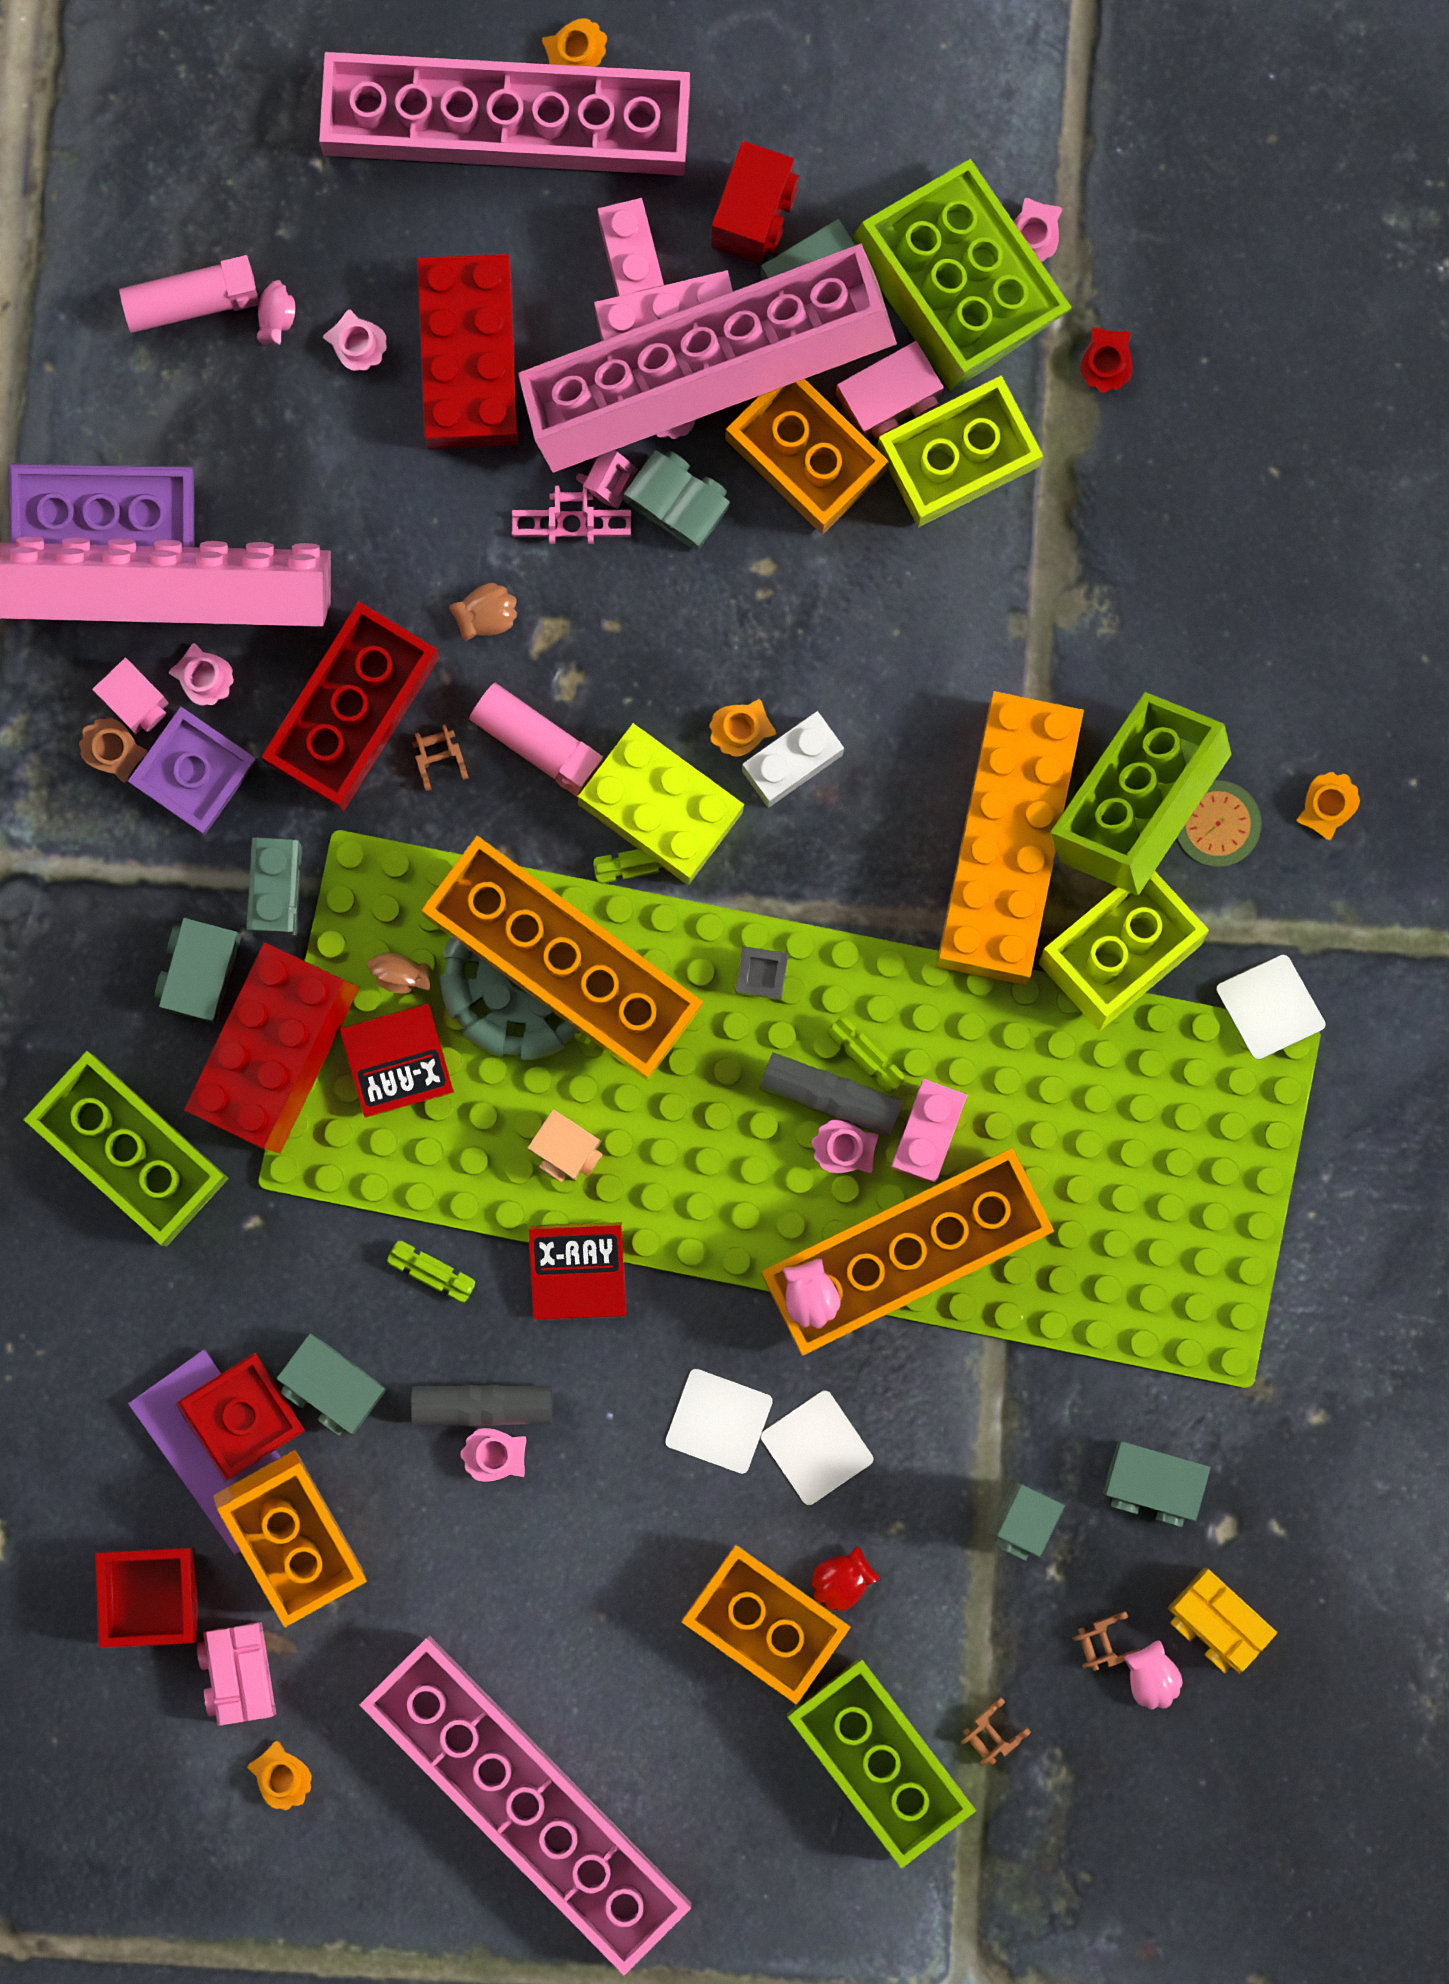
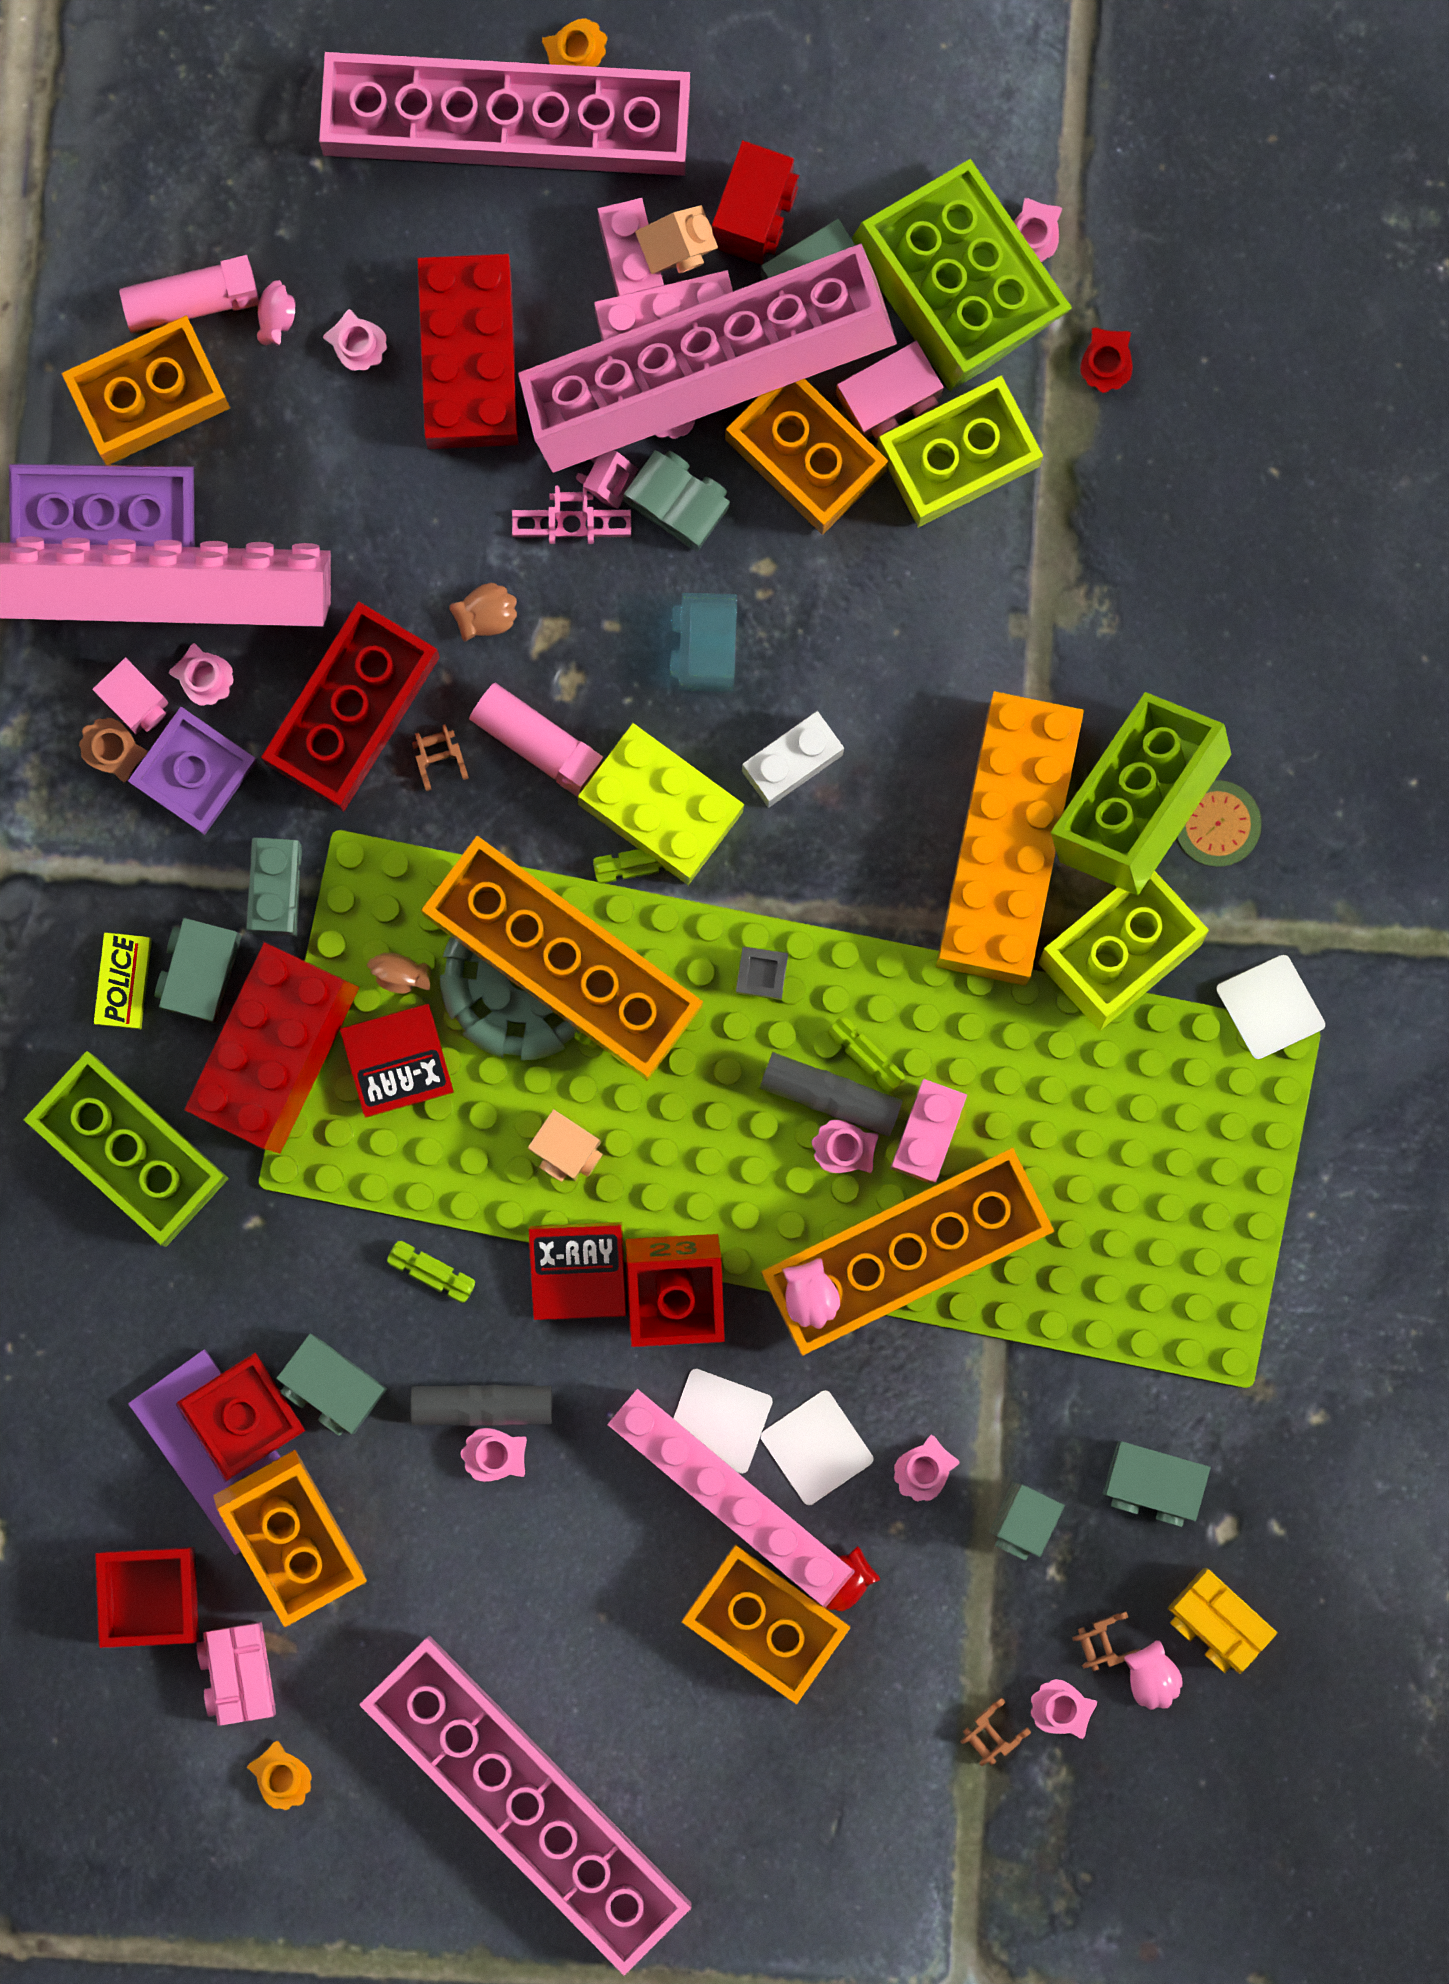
light orange animal [710,699,776,757] -> none
lime brick [786,1657,976,1869] -> none
light orange animal [1297,772,1360,840] -> none
none -> light orange brick [61,315,230,465]
none -> neon yellow tile [94,933,152,1030]
none -> bright pink brick [607,1389,855,1608]
none -> red brick [625,1234,725,1347]
none -> light nougat brick [635,205,718,274]
none -> clear light blue brick [670,593,737,692]
none -> bright pink animal [894,1435,960,1501]
none -> bright pink animal [1031,1679,1097,1739]

